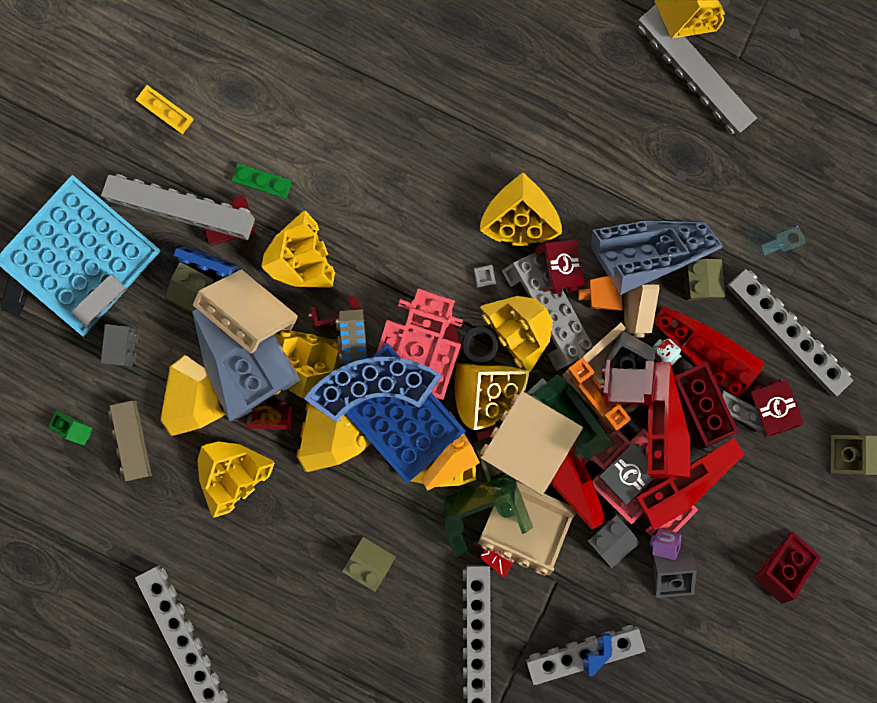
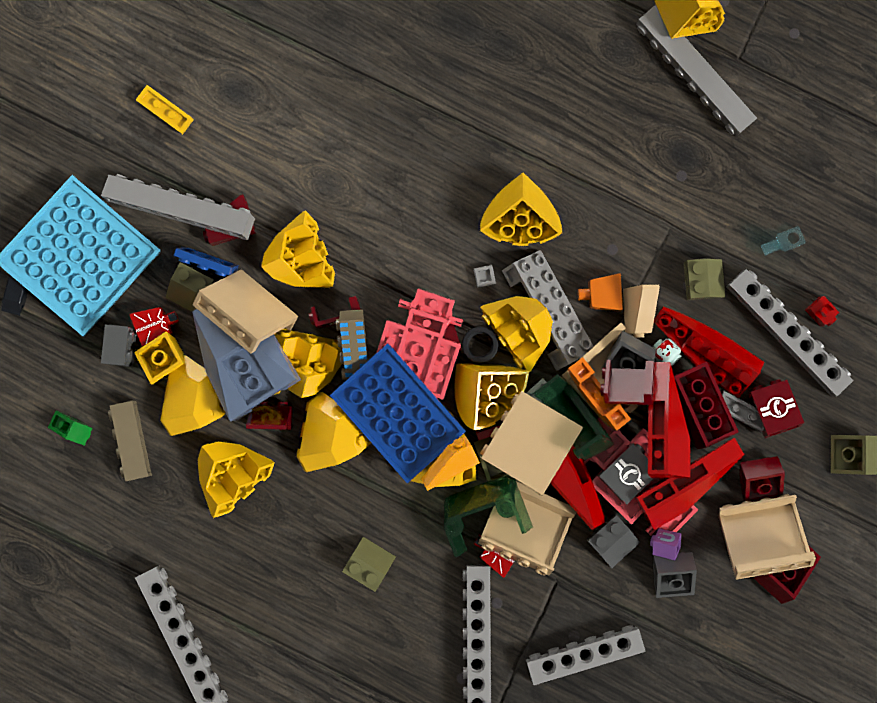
light grey beam [72,274,126,327] -> none
green plate [232,163,292,200] -> none
medium blue brick [304,357,442,422] -> none
dark red panel [535,240,585,295] -> none
blue slope [583,633,612,676] -> none
sand blue wedge [591,221,722,295] -> none
none -> red torso [129,307,179,347]
none -> yellow slope [134,332,184,384]
none -> tan panel [718,494,816,580]
none -> dark red slope [739,456,785,502]
none -> red brick [805,296,840,327]

